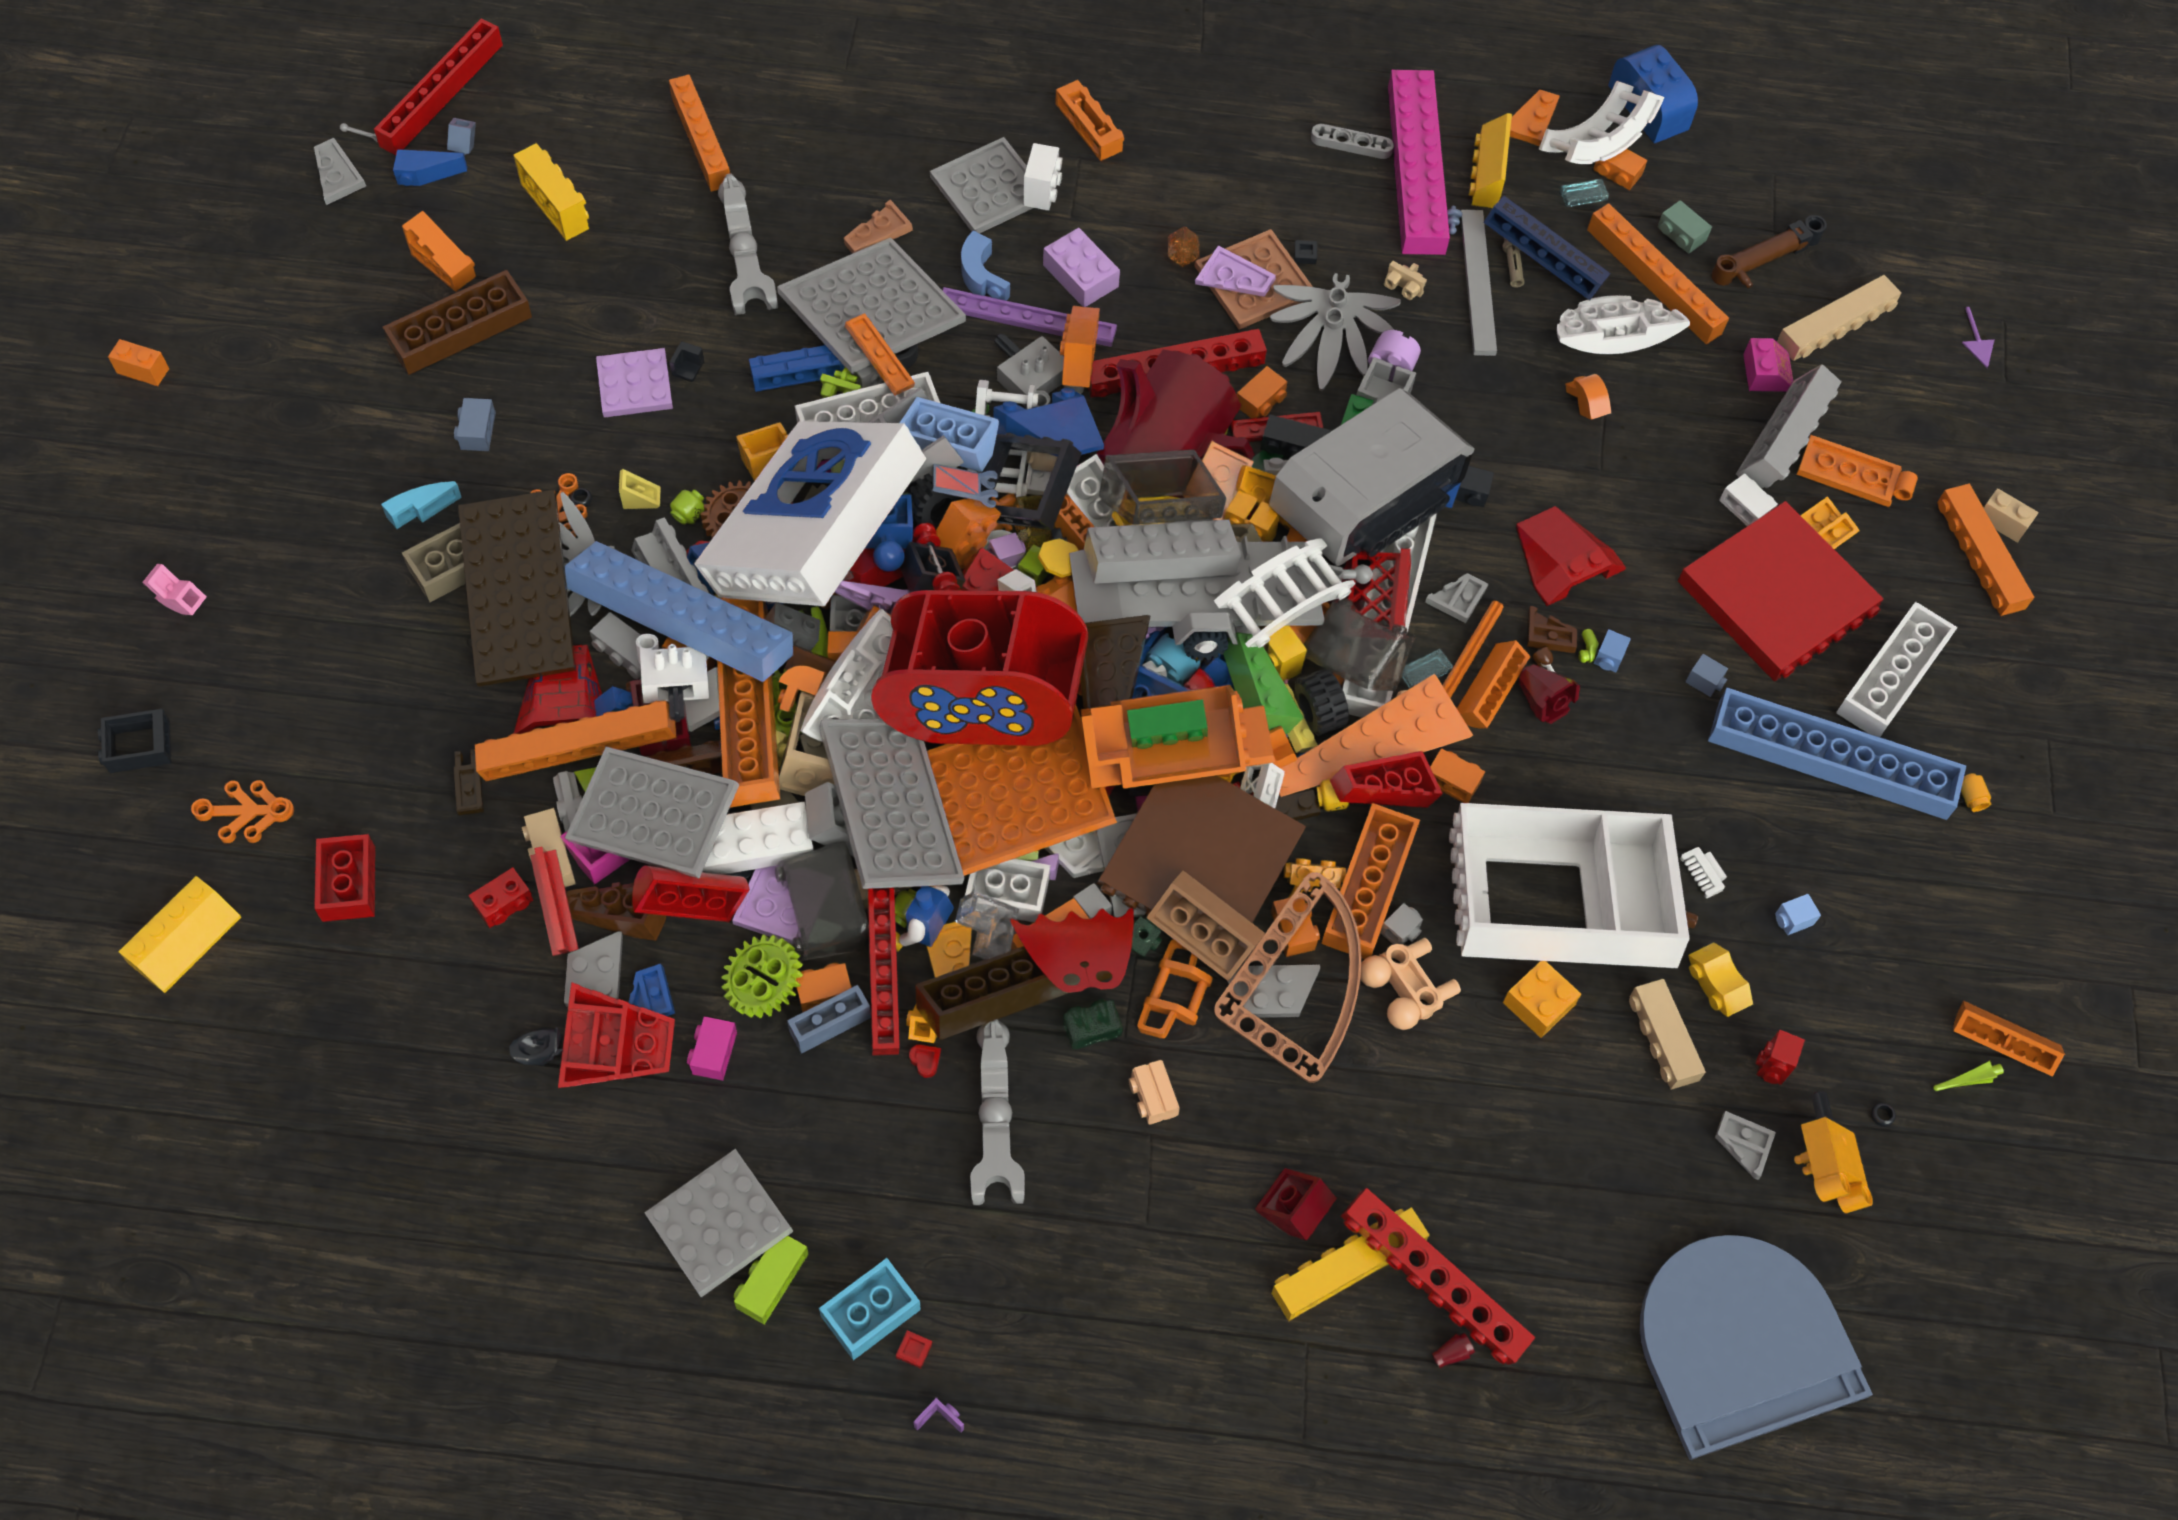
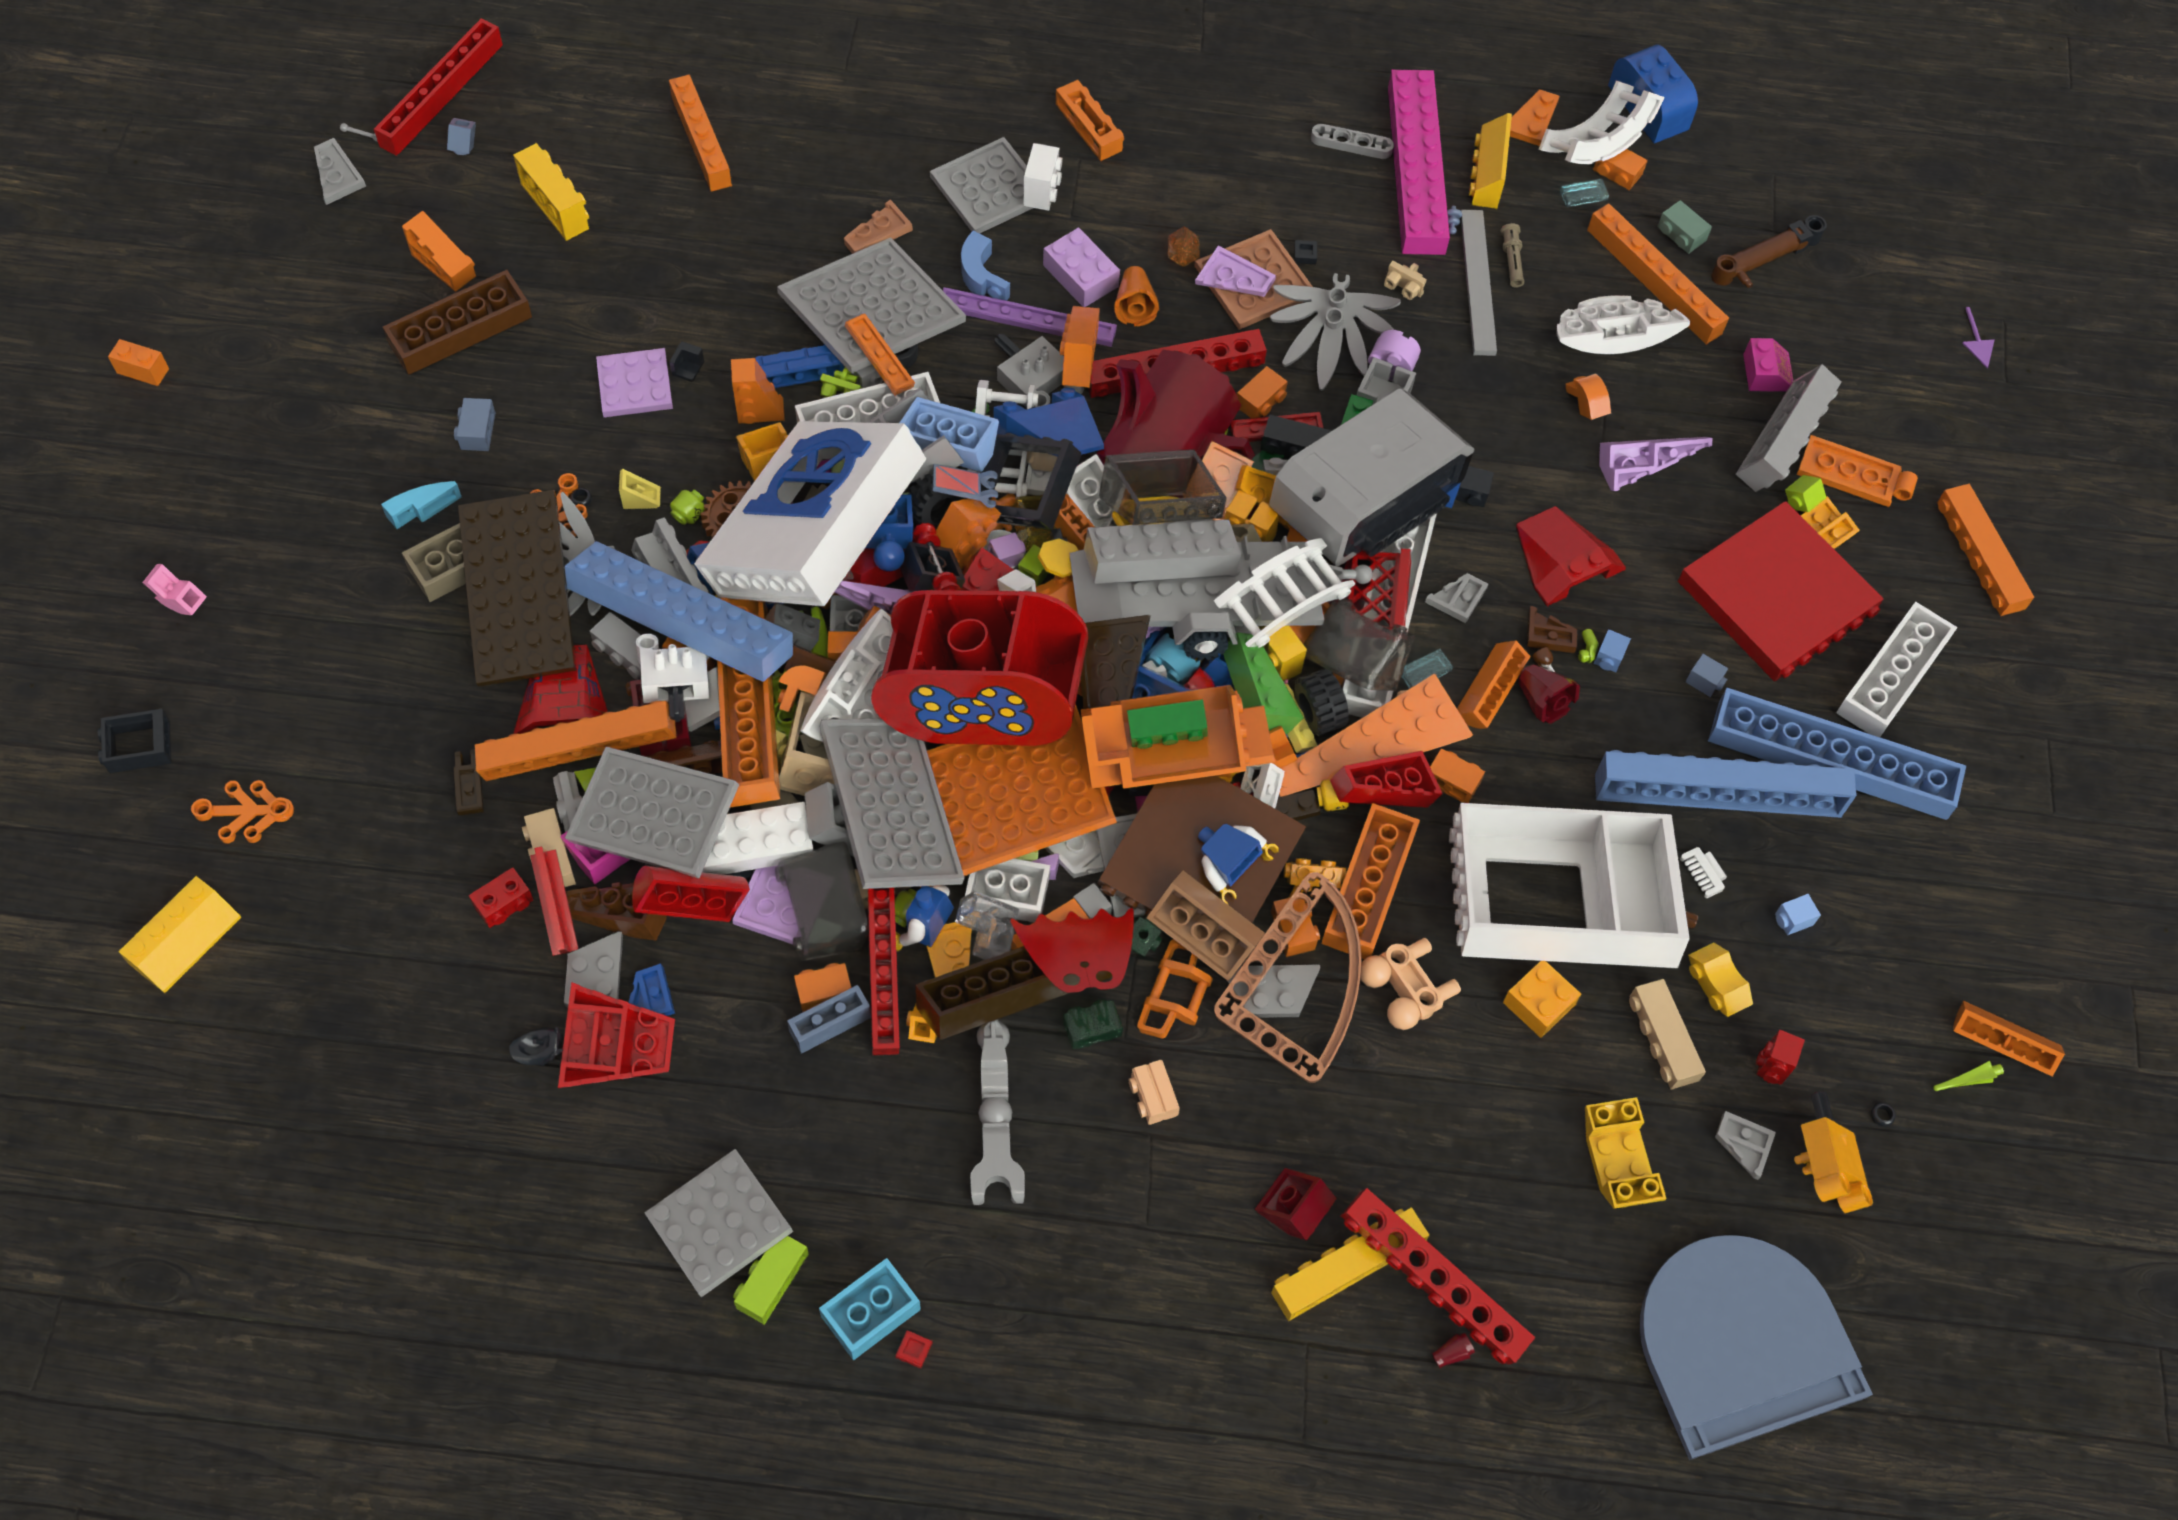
red brick [315,834,375,922] -> none
blue slope [393,150,467,186] -> none
blue brick [594,686,633,716] -> none
dark pink brick [687,1017,737,1081] -> none
light grey piece [718,174,778,315] -> none
lime gear [722,934,803,1018] -> none
red tile [909,1045,941,1078] -> none
medium lavender bracket [914,1398,964,1432] -> none
light grey brick [1380,903,1423,944] -> none
orange axle [1442,601,1504,698] -> none
dark blue brick [1483,196,1611,300] -> none
white brick [1719,473,1778,526] -> none
tan brick [1777,275,1901,361] -> none
light orange brick [1961,773,1991,812] -> none
tan brick [1984,488,2039,543] -> none
none -> orange wedge [731,358,785,424]
none -> orange cone [1114,266,1159,327]
none -> blue torso [1198,824,1279,904]
none -> yellow slope [1585,1097,1666,1209]
none -> medium blue brick [1595,750,1857,818]
none -> lavender wedge [1599,437,1713,491]
none -> lime brick [1785,475,1827,512]

